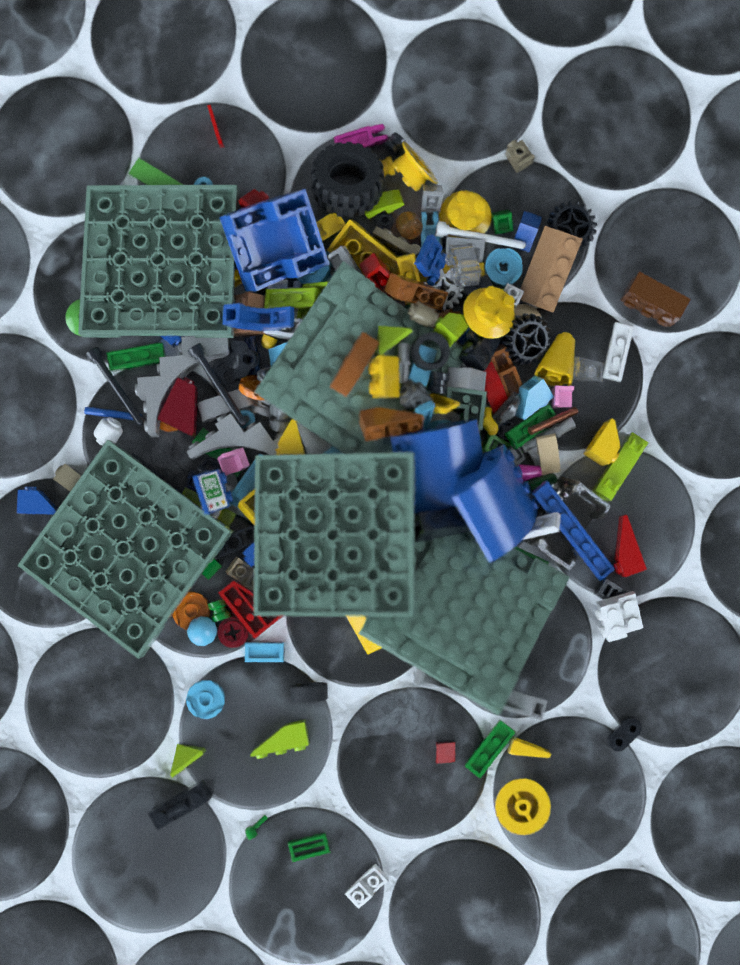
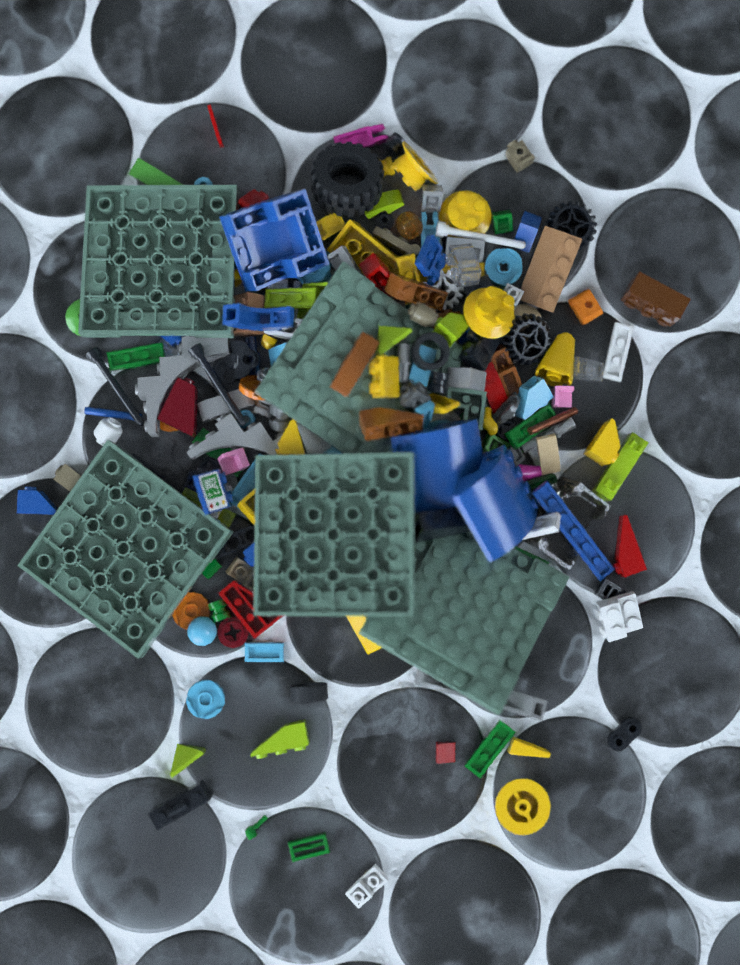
none -> orange piece [568,288,603,325]

